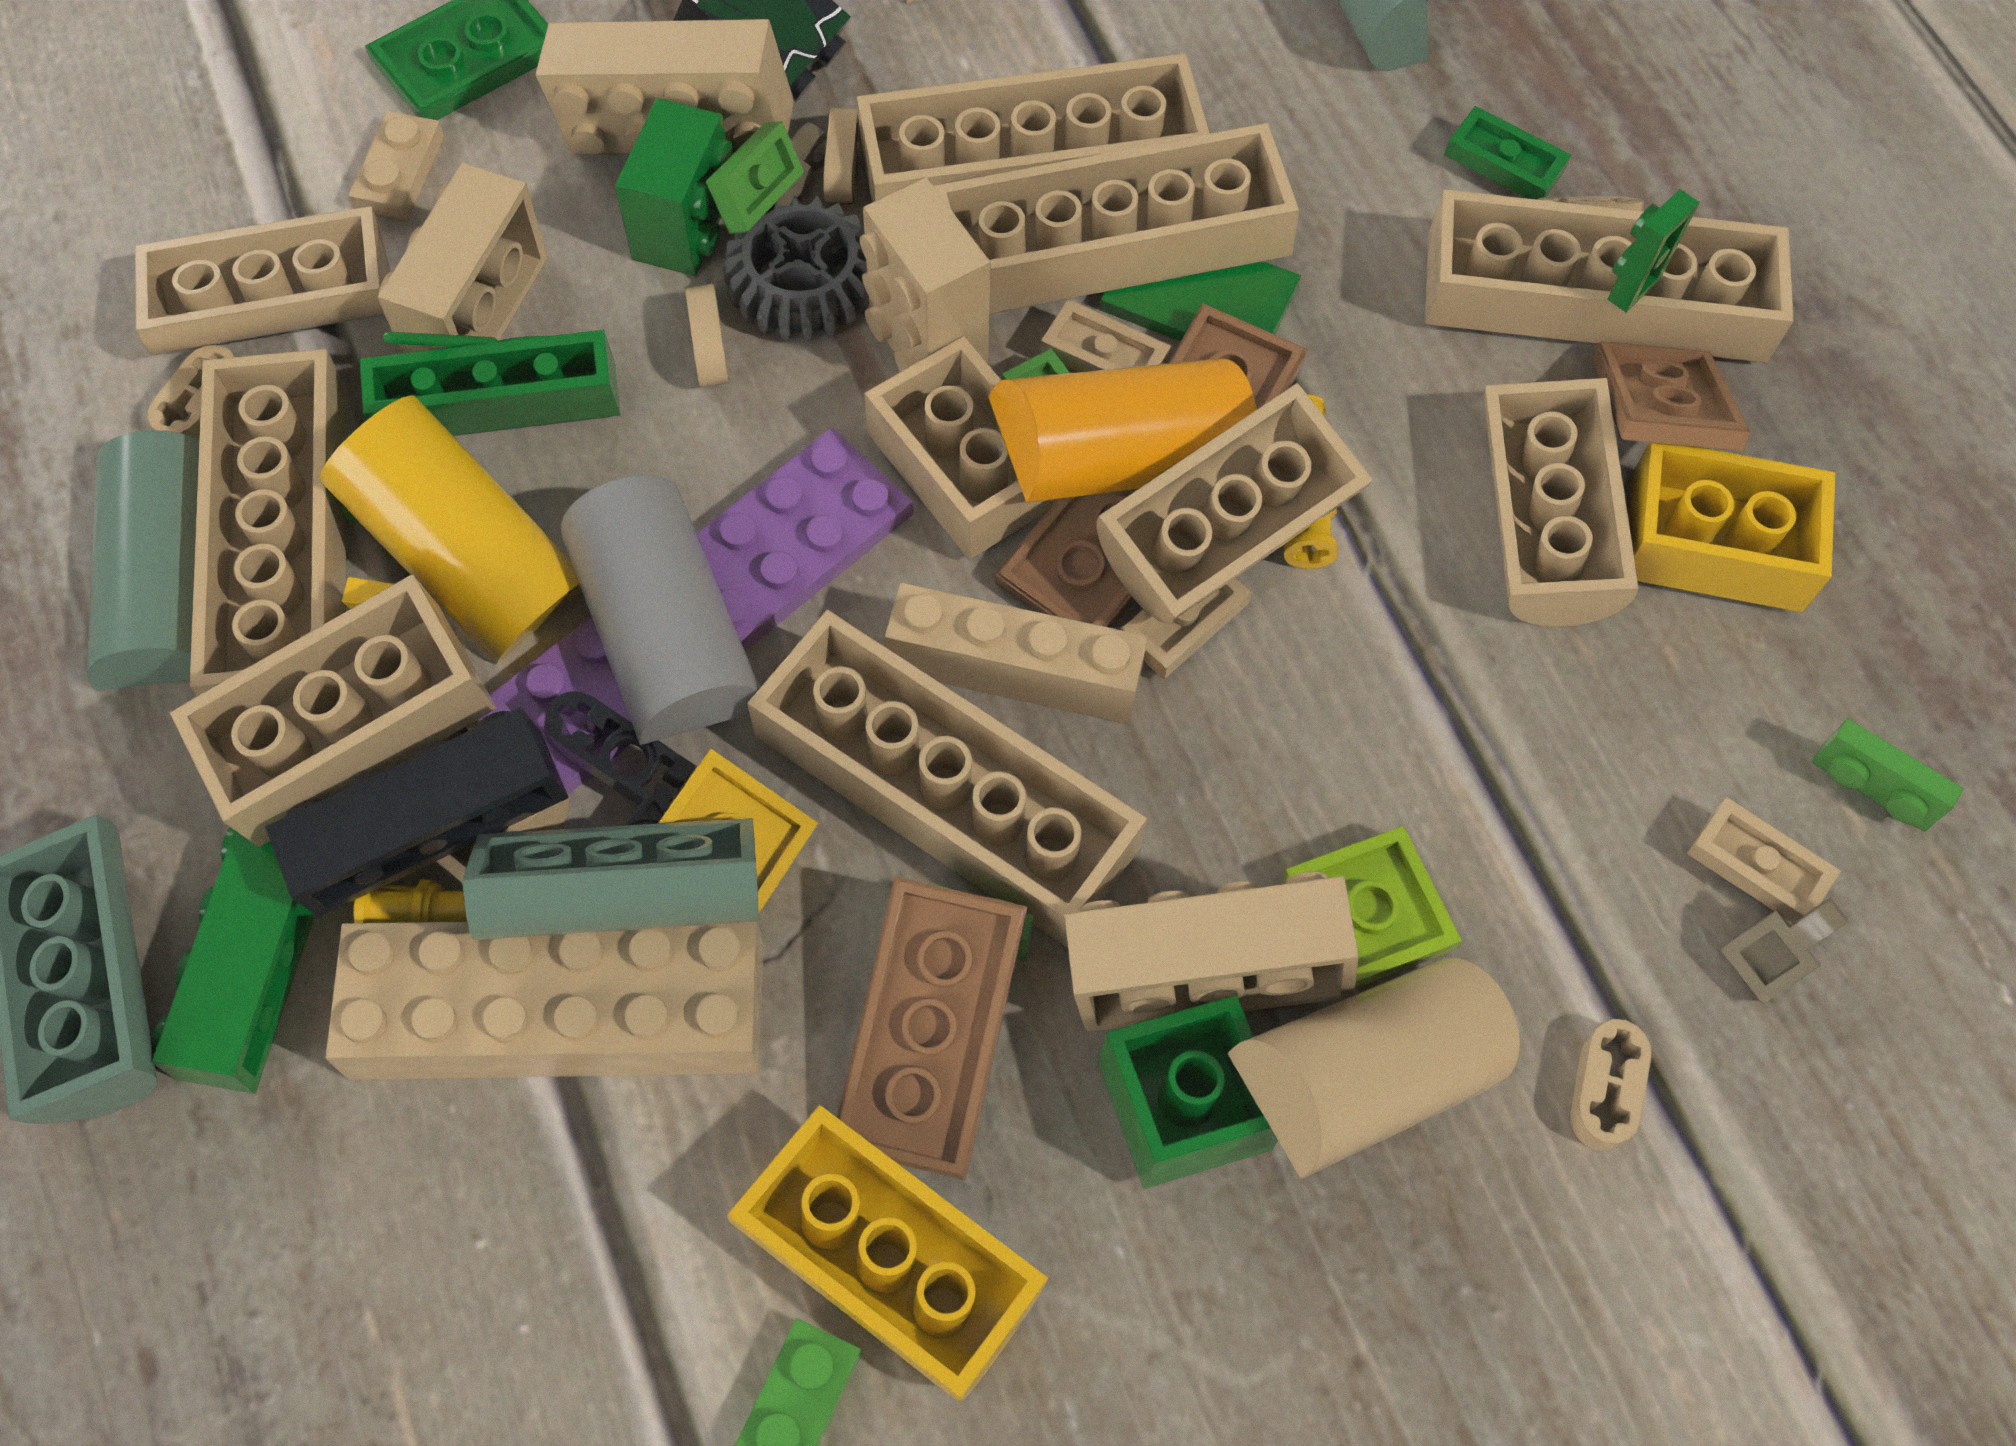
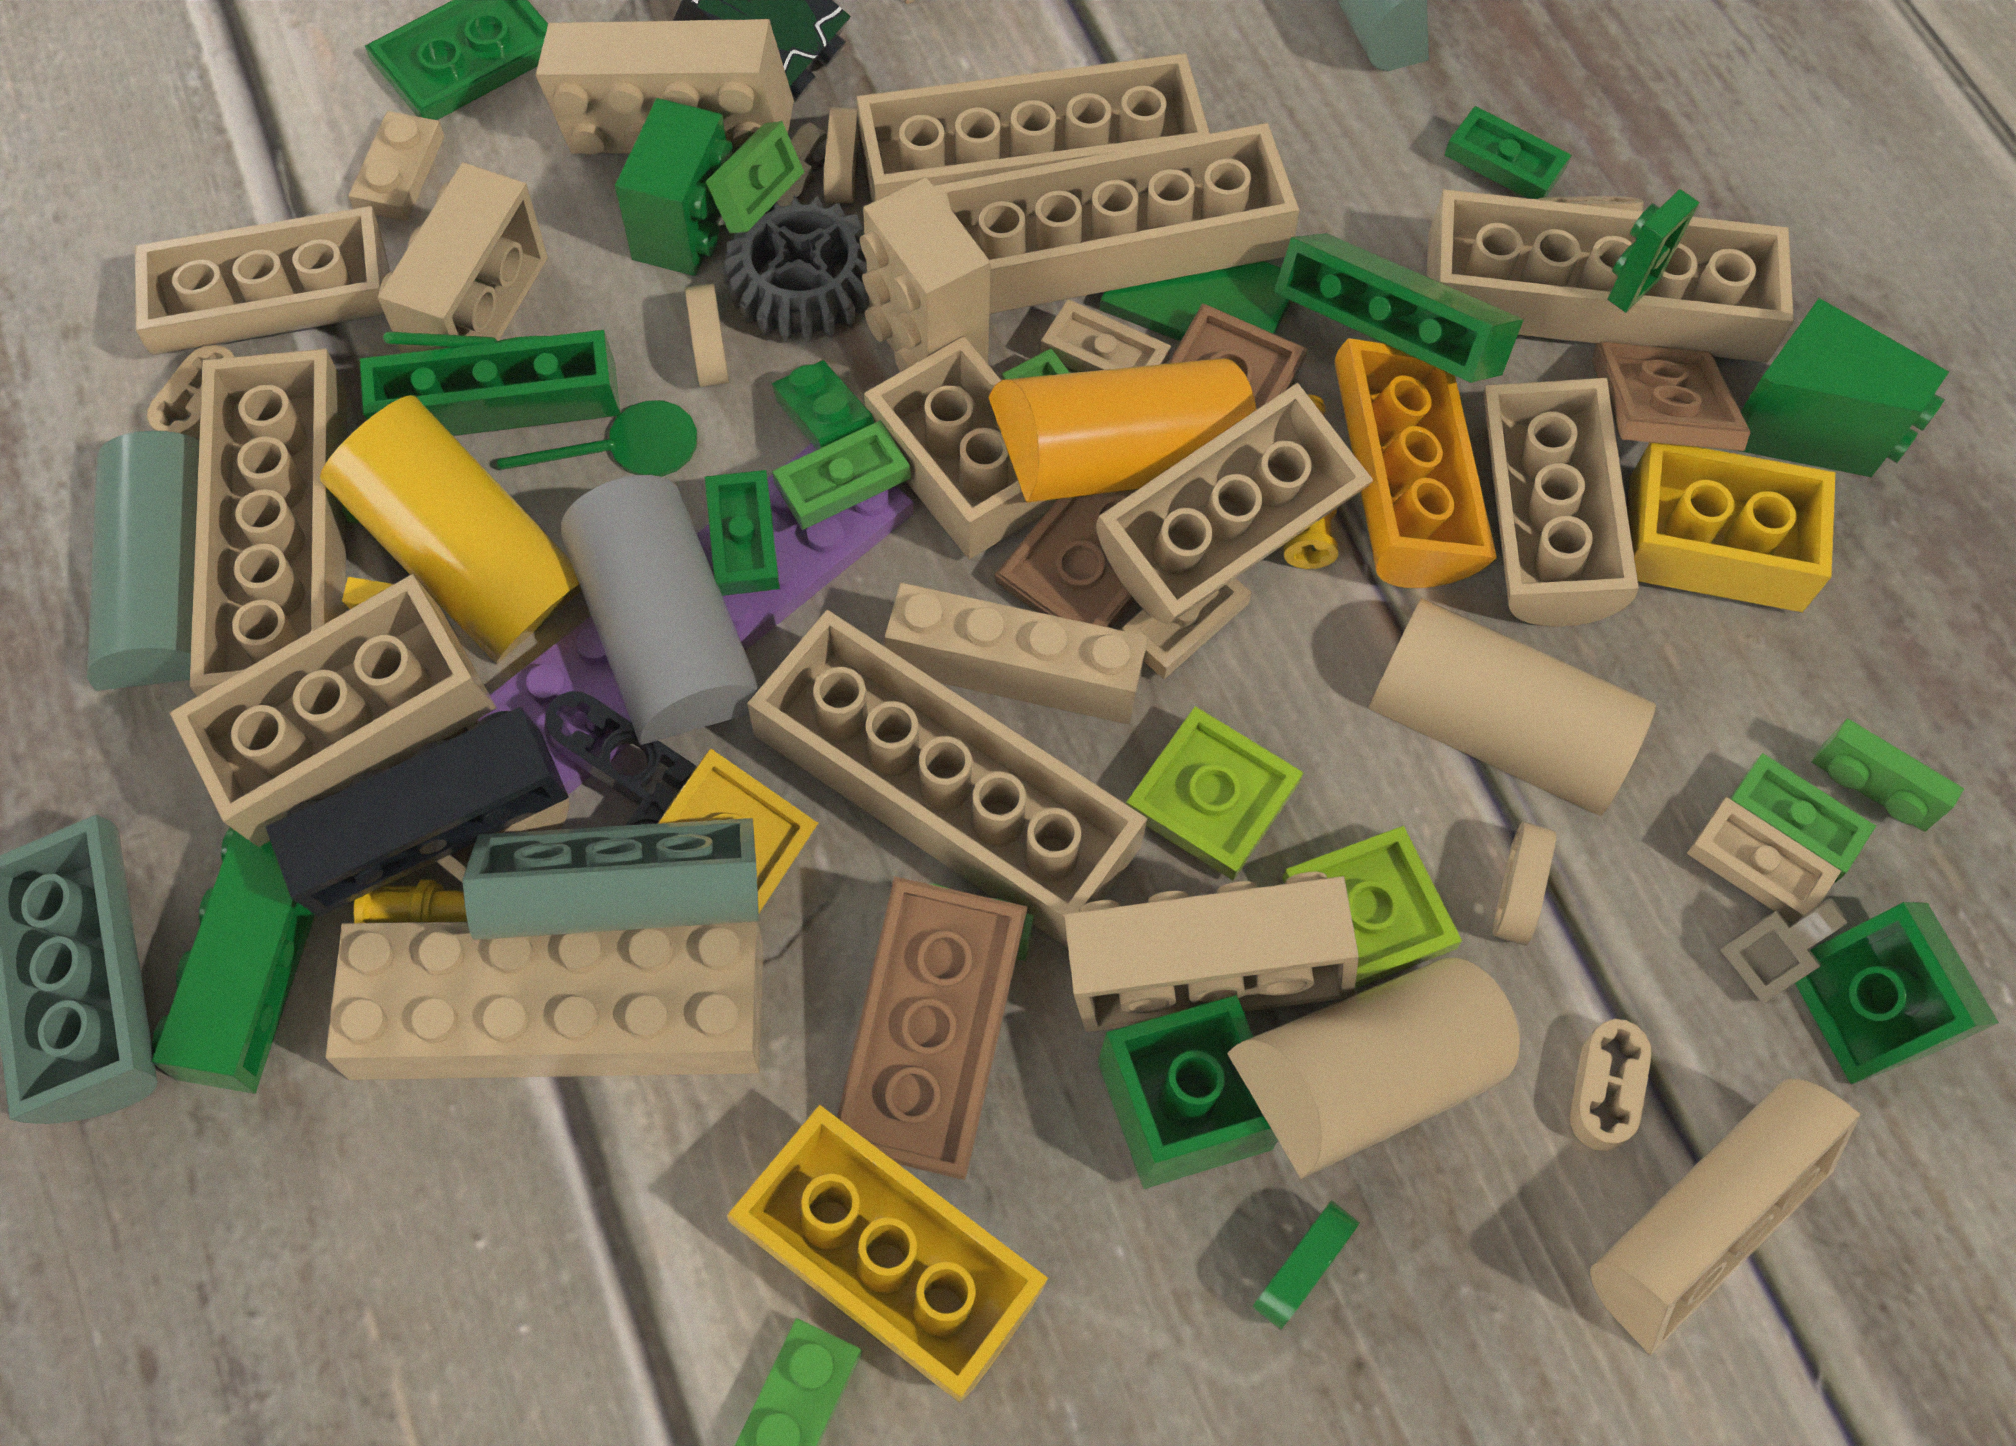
none -> green piece [496,400,697,477]
none -> green plate [705,470,780,596]
none -> green plate [771,360,874,450]
none -> bright green plate [772,420,911,530]
none -> lime plate [1126,706,1304,881]
none -> green beam [1252,1200,1360,1330]
none -> green brick [1274,233,1524,383]
none -> light orange brick [1335,338,1497,588]
none -> tan brick [1368,598,1656,816]
none -> tan beam [1492,821,1556,946]
none -> tan brick [1590,1079,1861,1356]
none -> bright green plate [1729,753,1876,883]
none -> green slope [1736,298,1949,477]
none -> green slope [1795,902,1999,1085]

